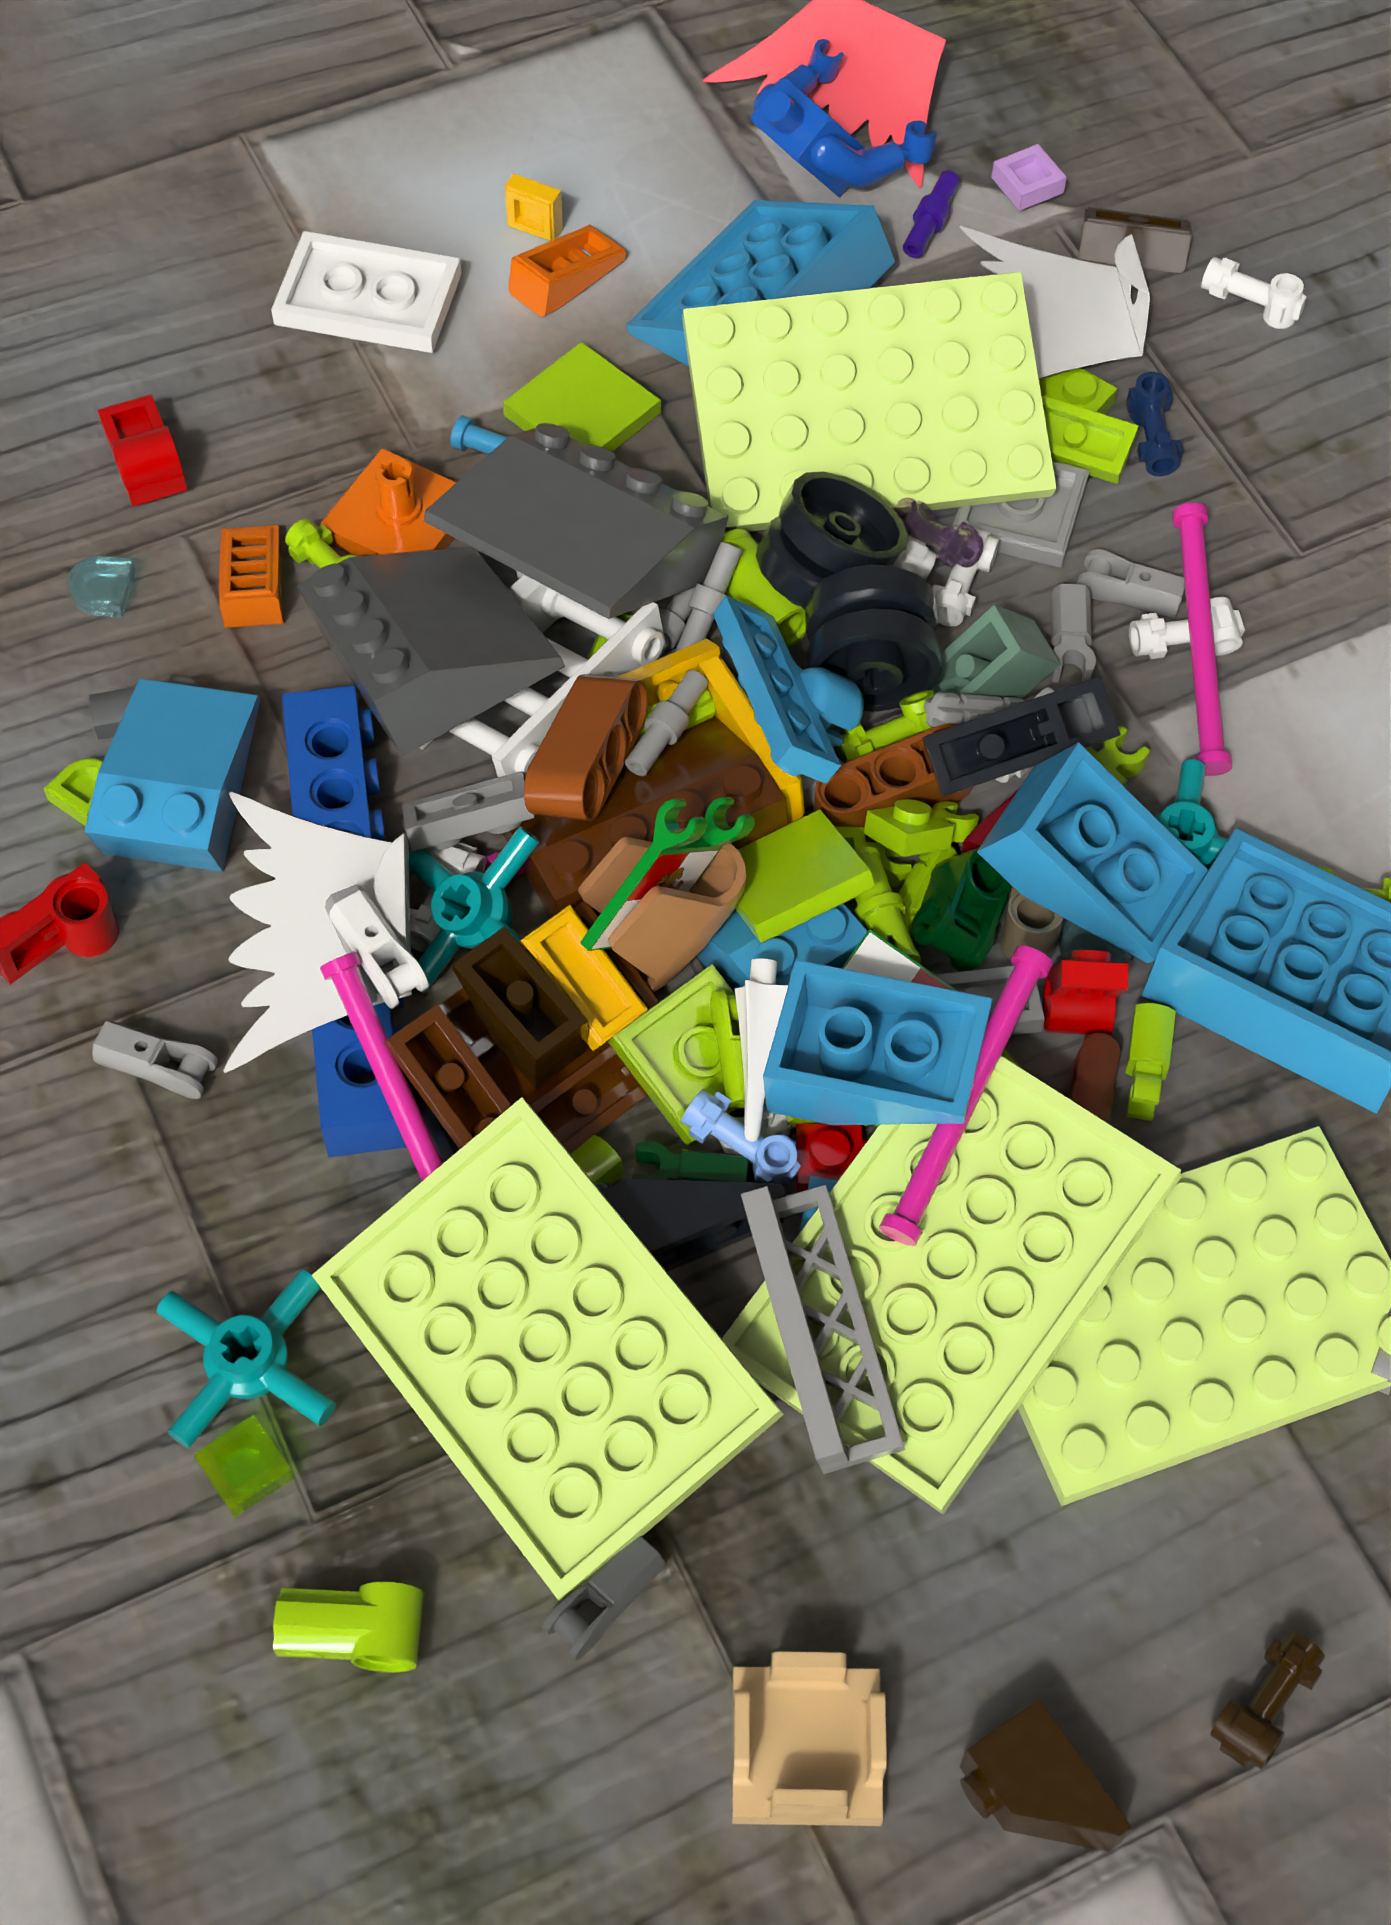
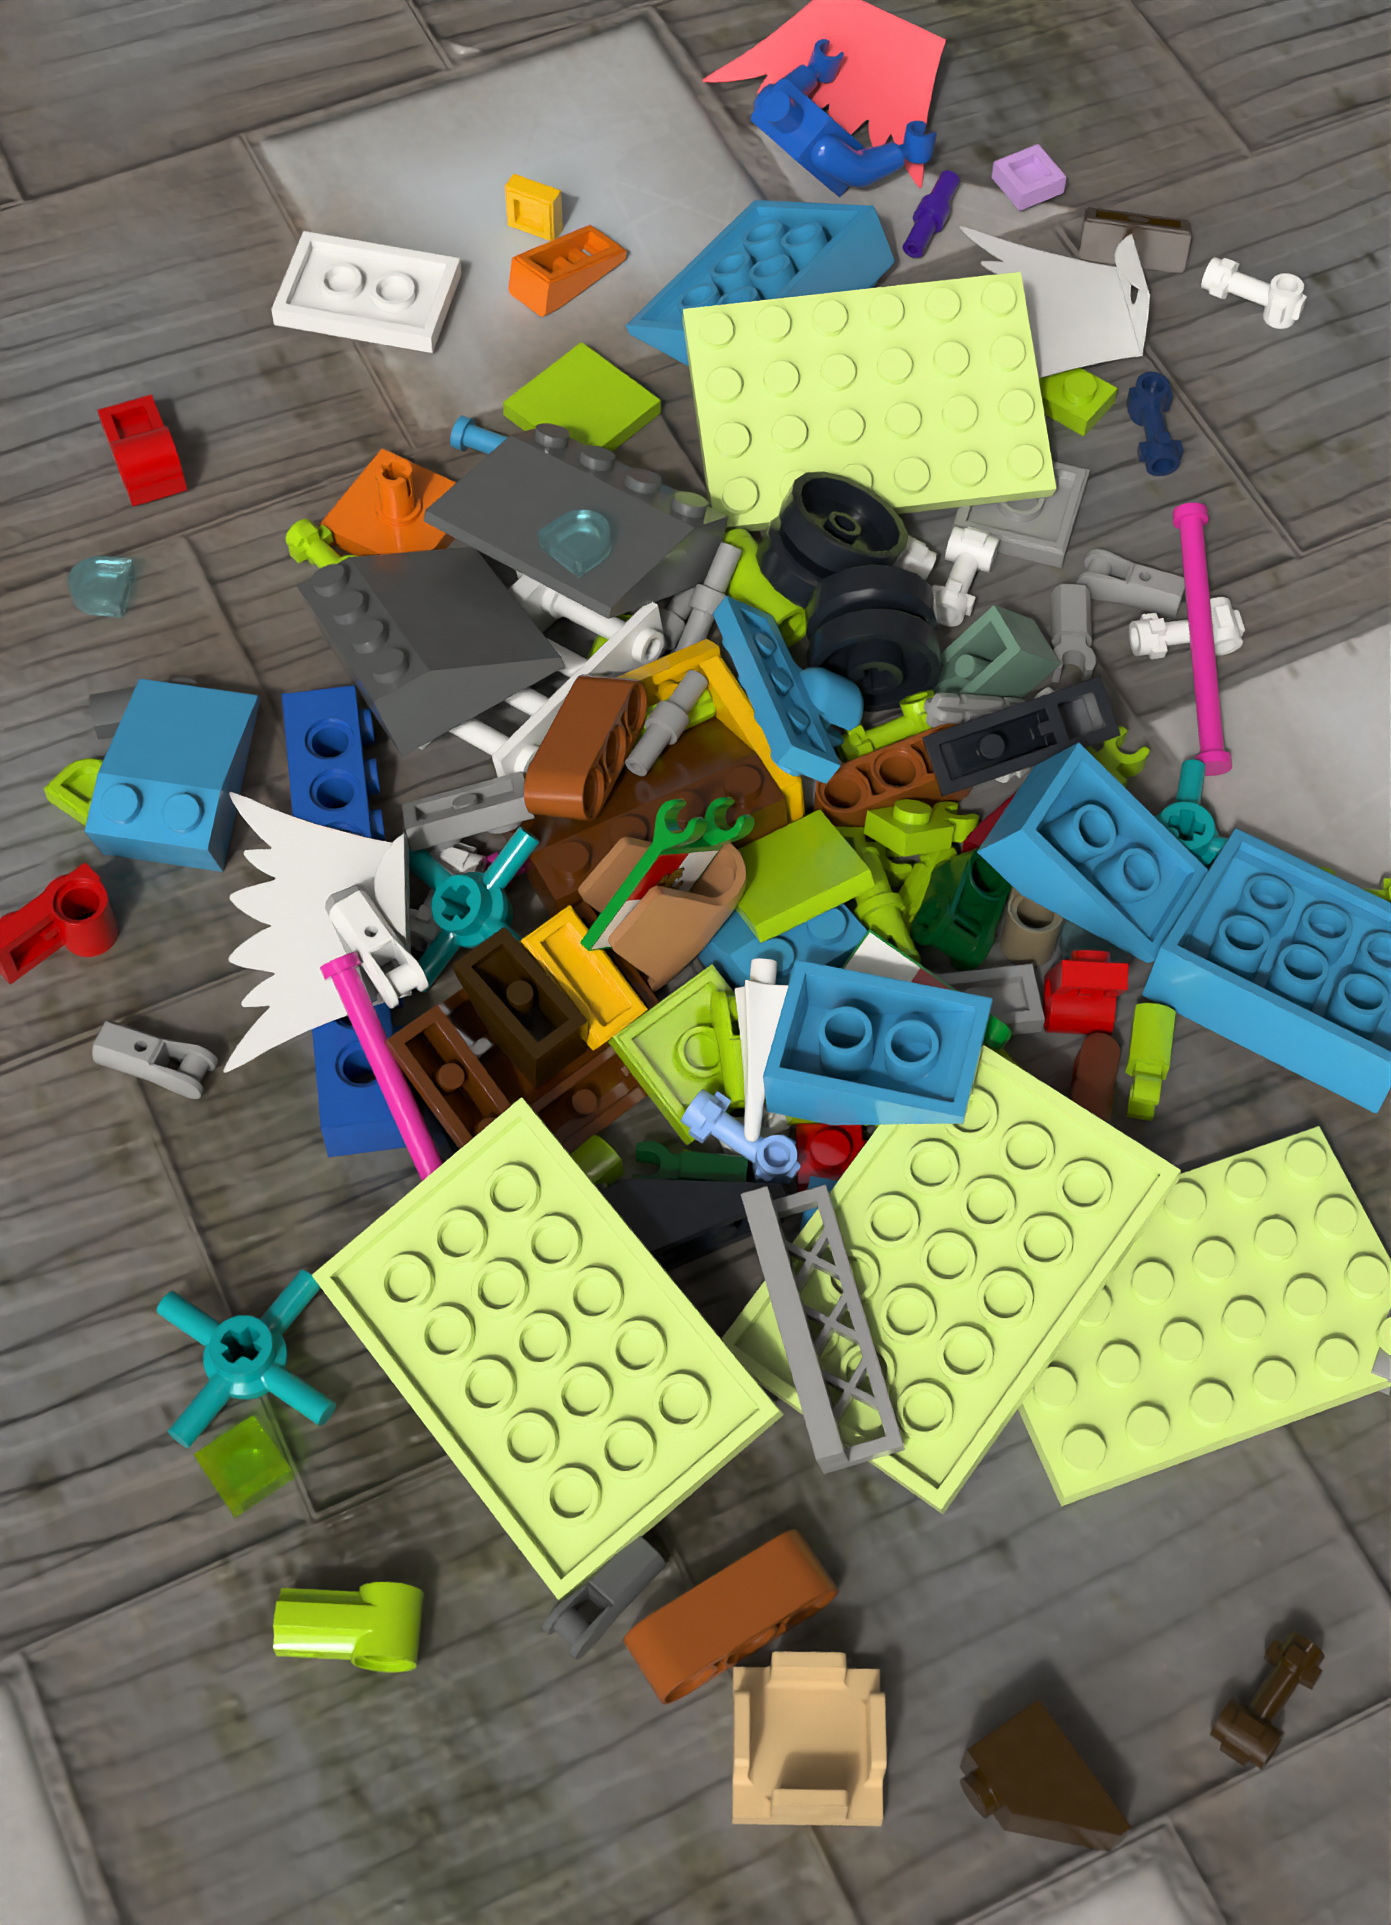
orange slope [219,525,283,628] -> none
dark pink bar [879,945,1053,1246] -> none
clear purple bar [892,497,984,568] -> none
lime plate [1041,394,1139,484] -> none
none -> clear light blue tile [537,509,612,578]
none -> dark orange beam [623,1529,839,1705]

